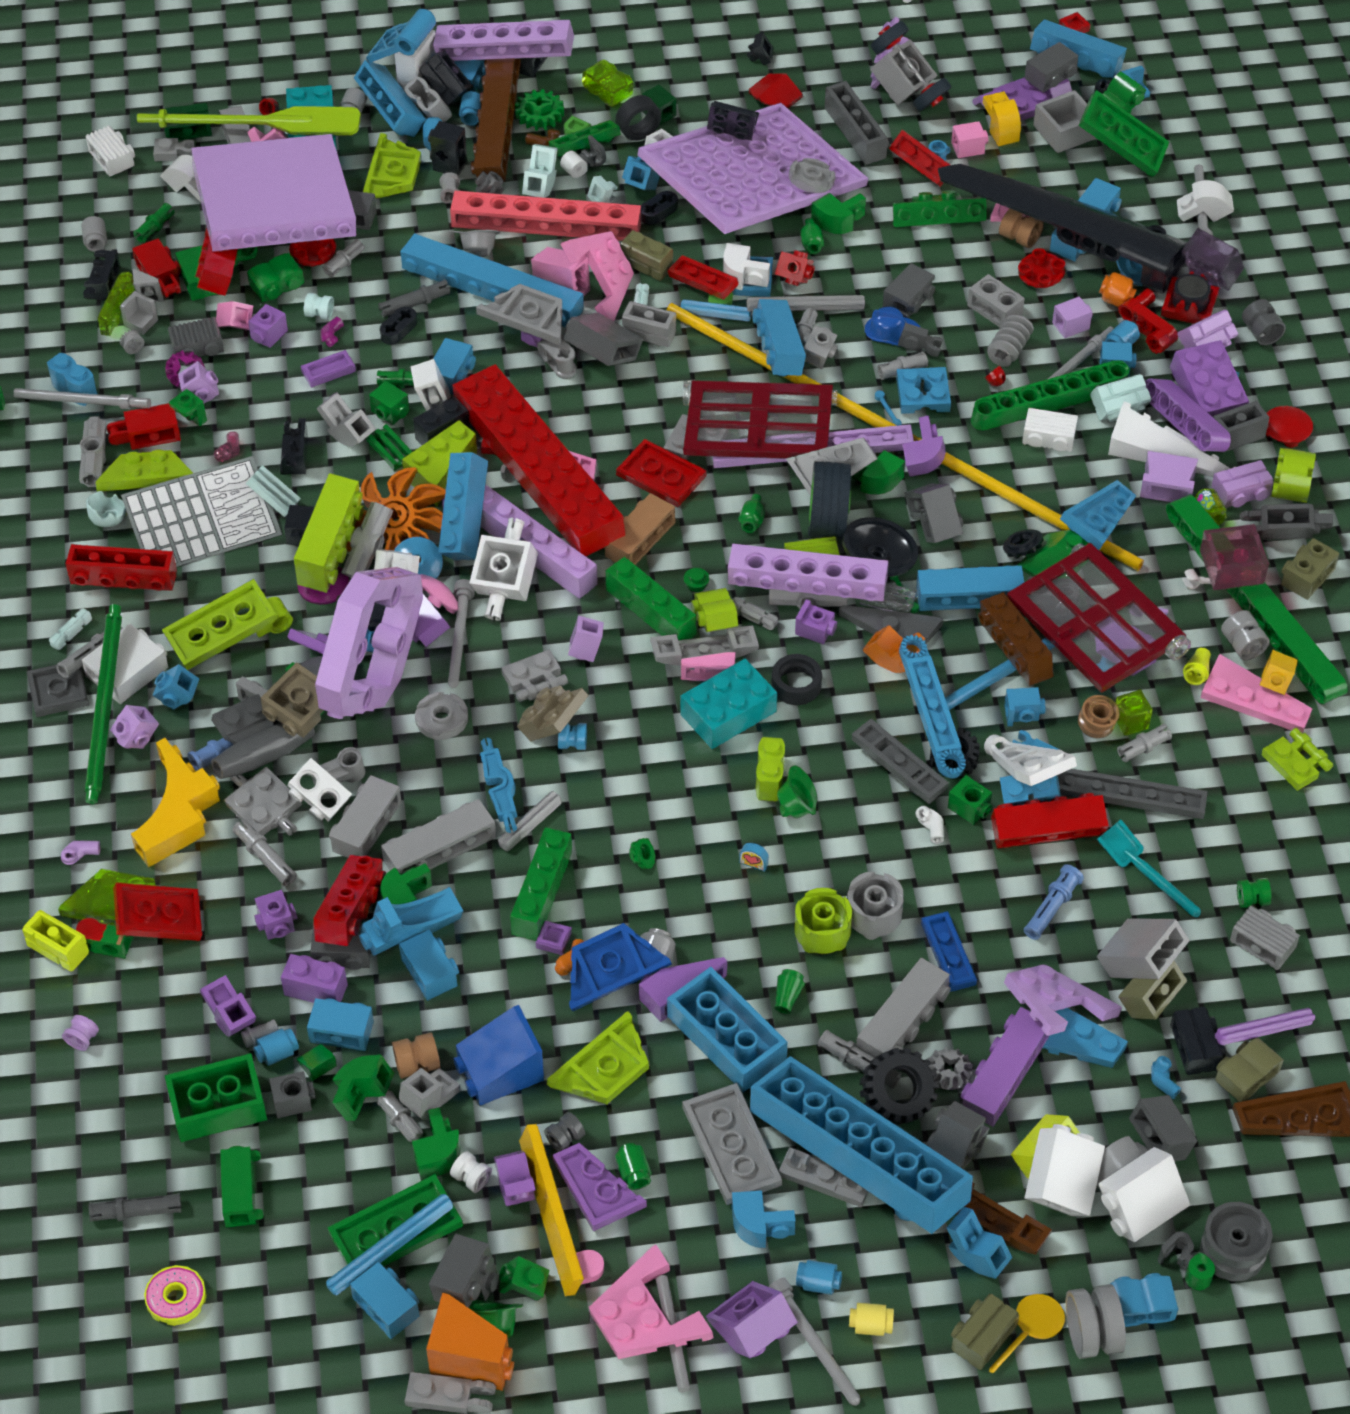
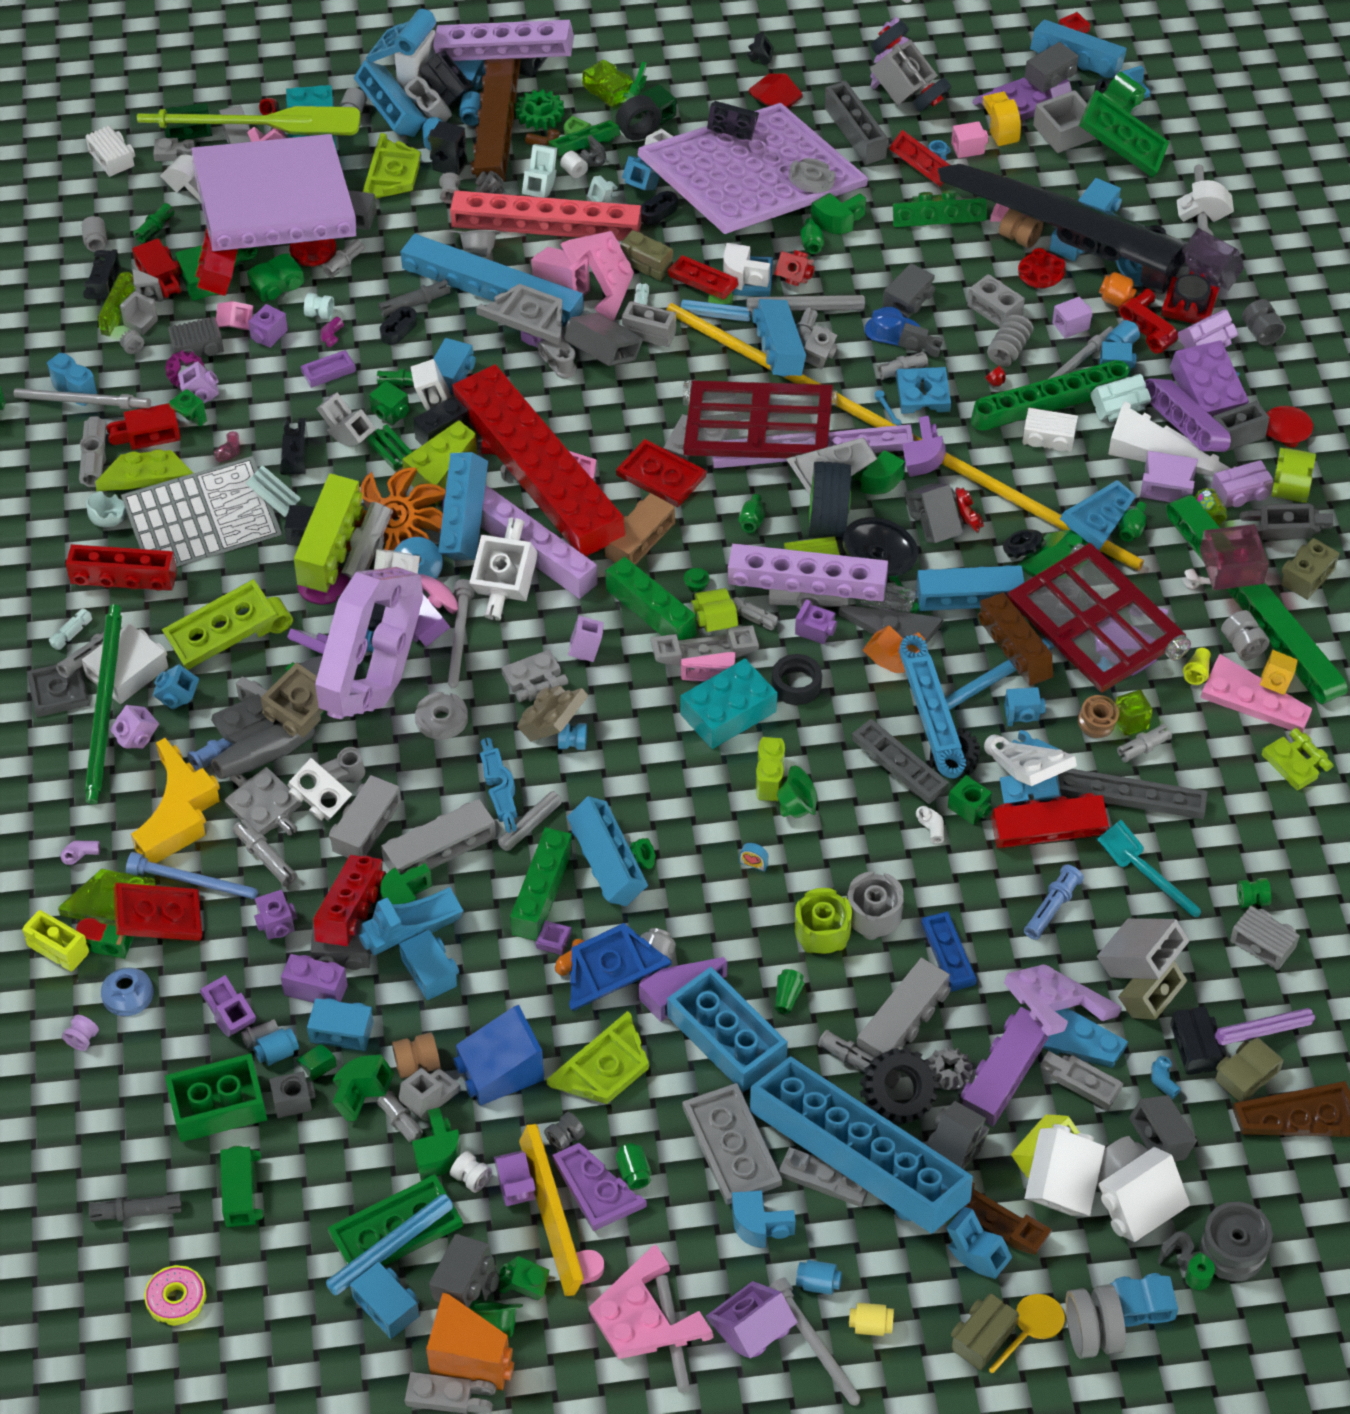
none -> medium blue piece [101,967,154,1016]
none -> medium blue piece [126,852,258,899]
none -> dark azure brick [567,796,648,906]
none -> green piece [623,61,647,101]
none -> red dish [955,487,984,533]
none -> light grey hinge [1041,1051,1123,1110]
none -> green plant [1118,502,1147,542]

